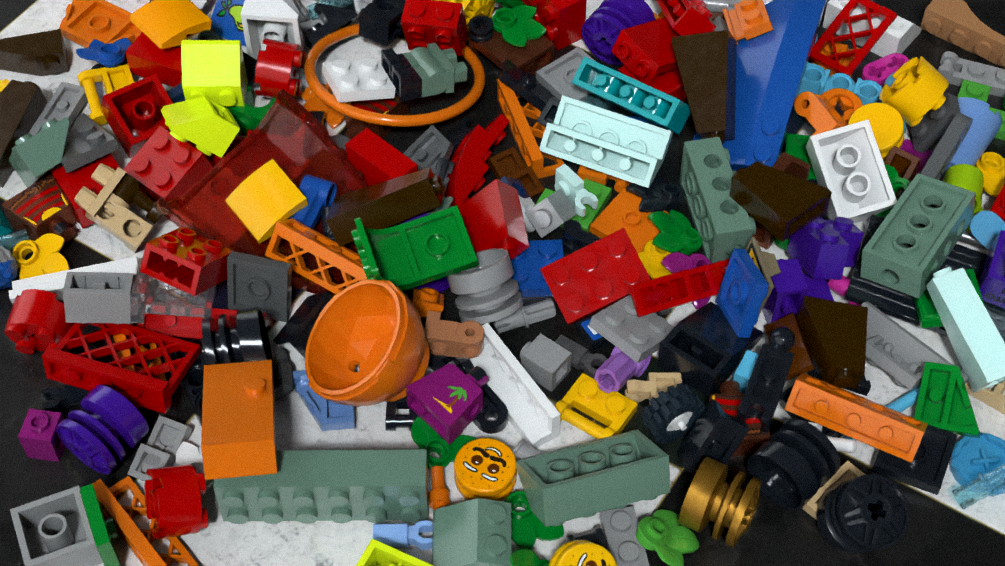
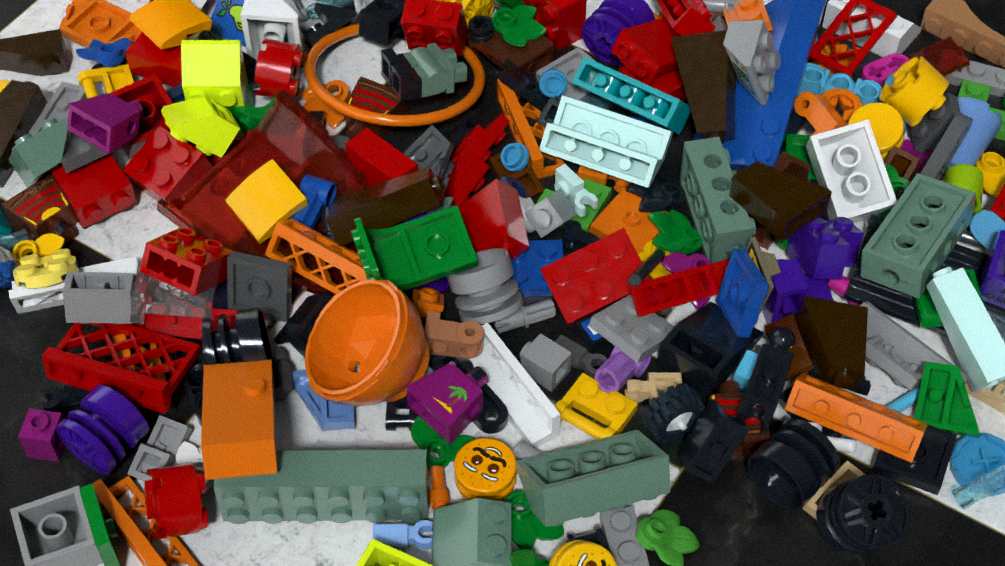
red brick [4,289,74,355] -> none
tan hips [74,163,169,253] -> none
white plate [322,57,396,103] -> none
pearl gold wheel [678,457,762,548] -> none
none -> light yellow plate [13,249,79,289]
none -> magenta torso [67,93,143,154]
none -> dark azure plate [501,143,529,172]
none -> dark azure plate [539,69,568,98]
none -> black bar [629,249,665,286]
none -> light grey slope [723,20,781,105]
none -> clear red piece [906,36,970,76]

